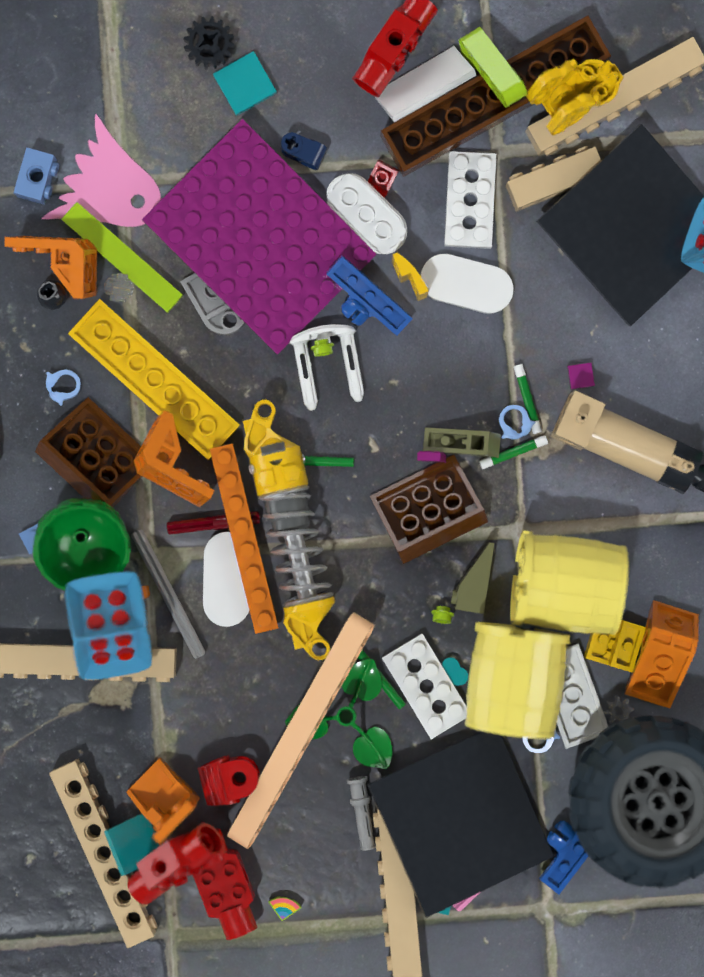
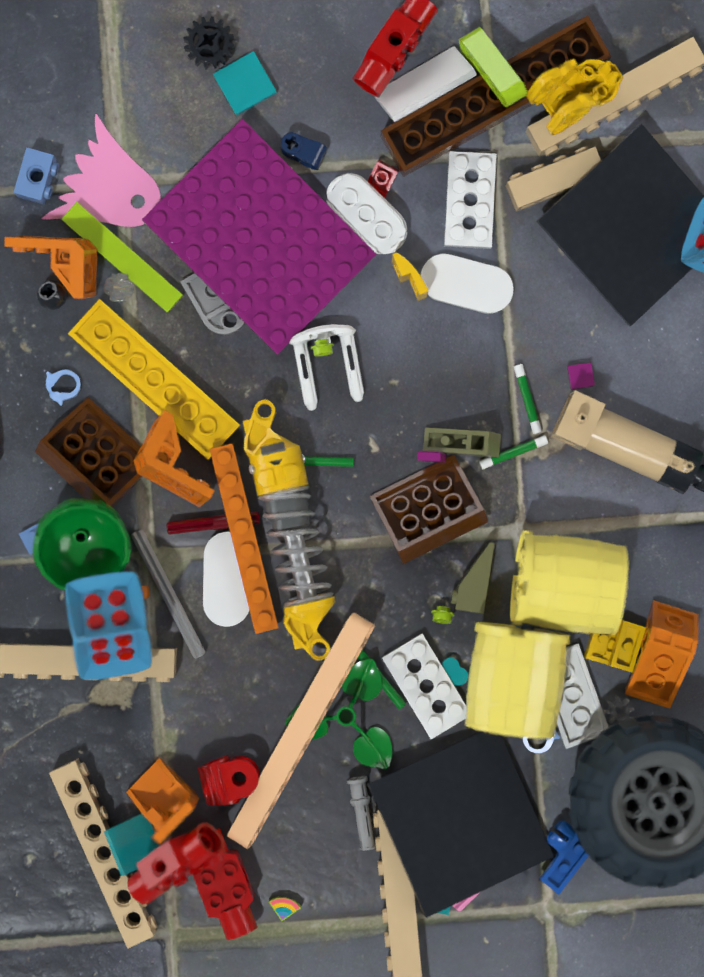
blue plate [326,255,413,336] -> none
light blue piece [499,405,536,439] -> none

